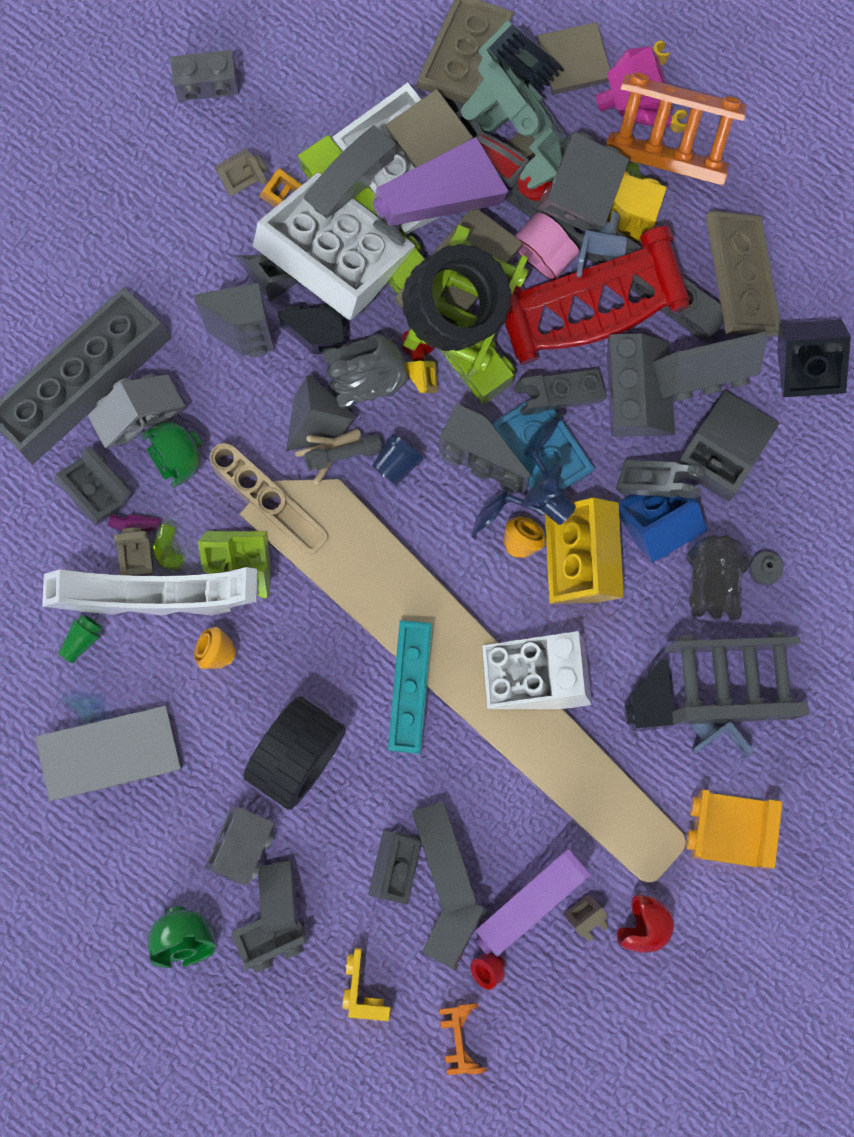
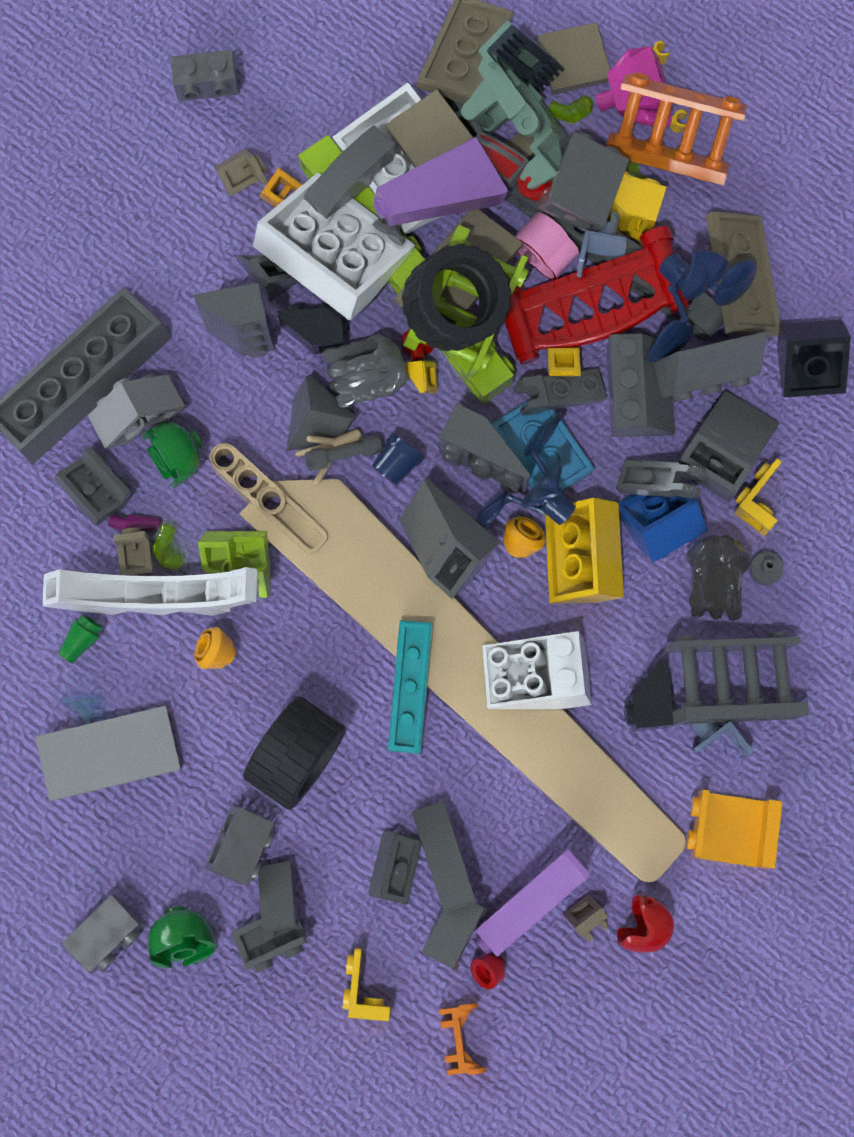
none -> flat silver brick [61,895,144,973]
none -> dark grey slope [399,478,500,599]
none -> yellow slope [547,348,581,376]
none -> clear neon green arm [548,96,593,124]
none -> dark blue plant [644,250,758,363]
none -> yellow bracket [734,458,782,537]

